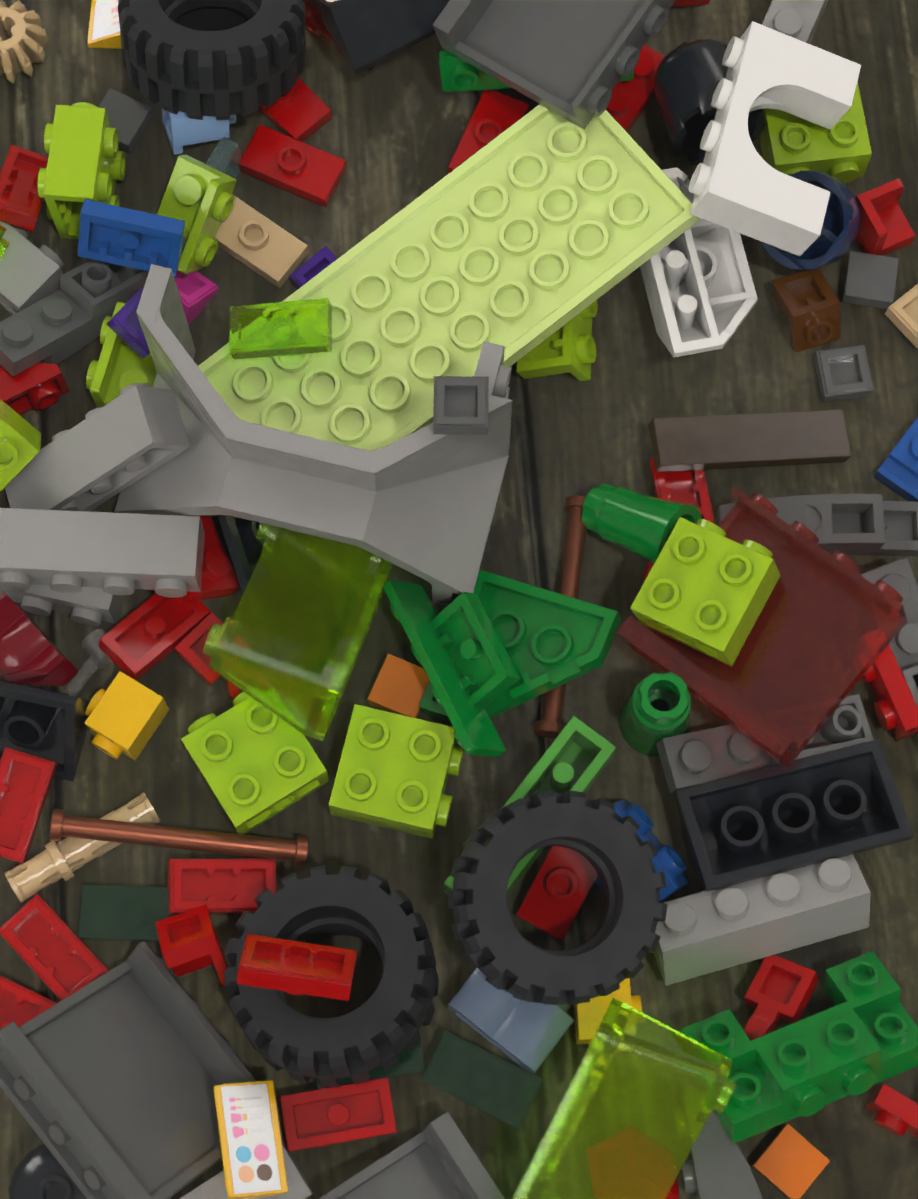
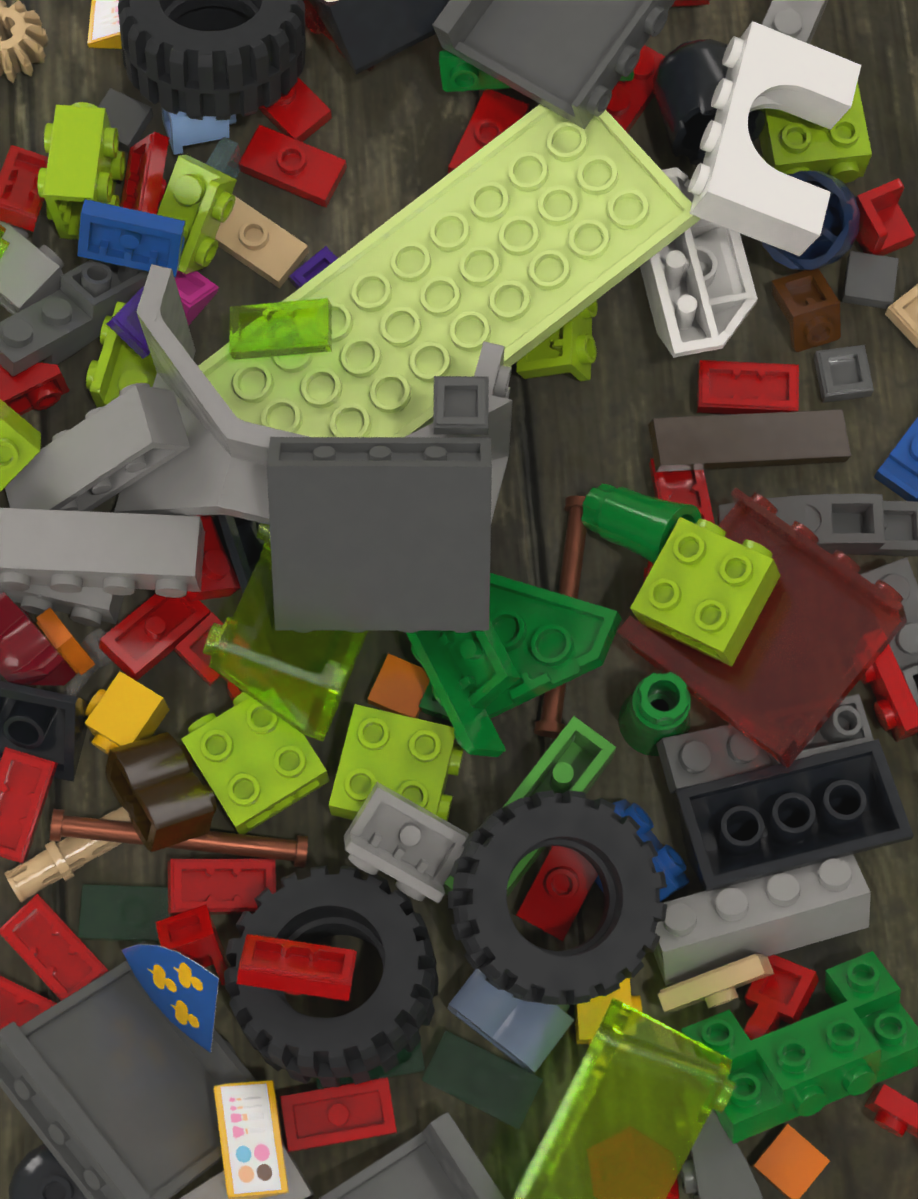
none -> orange tile [36,607,96,675]
none -> dark brown brick [105,732,217,852]
none -> red plate [120,132,169,215]
none -> blue sticker [122,944,219,1053]
none -> dark grey panel [267,437,492,633]
none -> light grey bracket [344,782,469,903]
none -> tan plate [658,954,774,1012]
none -> red plate [697,360,799,414]

